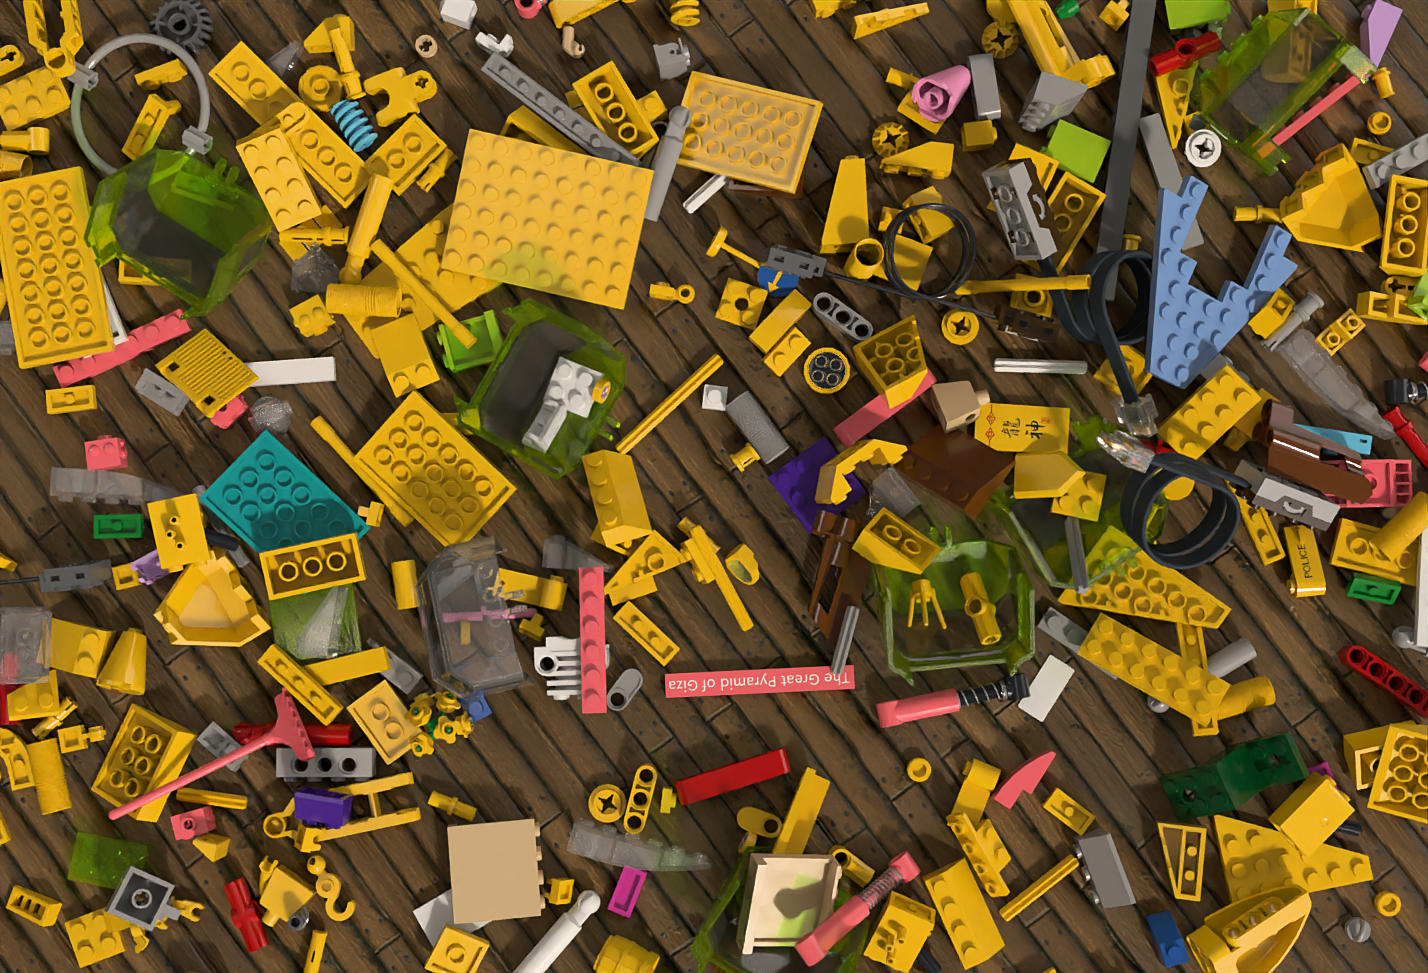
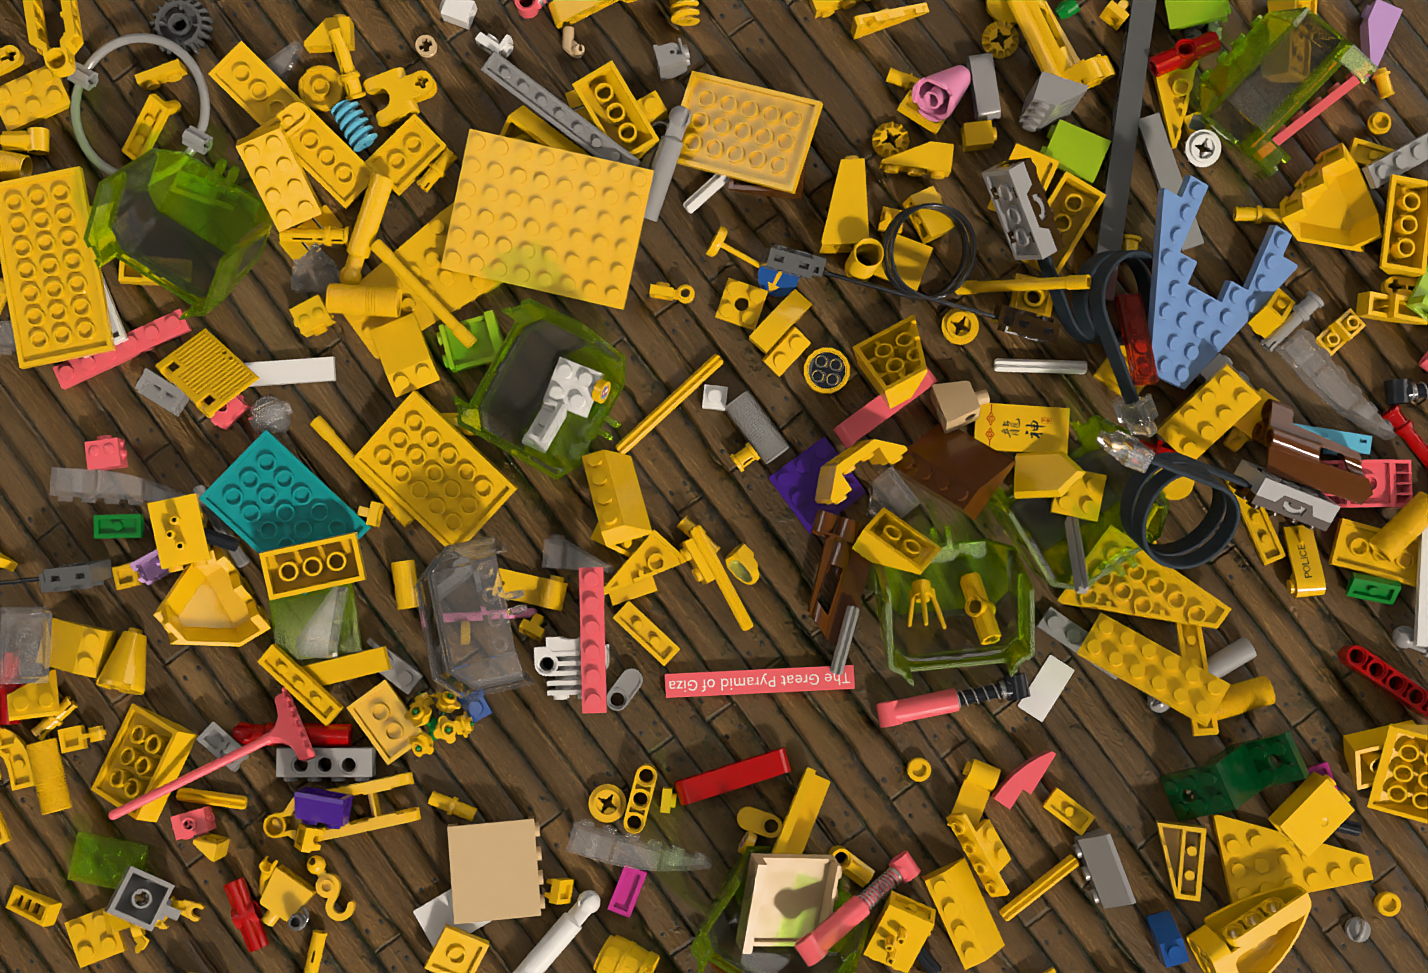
yellow plate [45,385,97,414] -> none
light grey beam [812,292,873,344] -> none
none -> clear red plate [1116,293,1159,386]

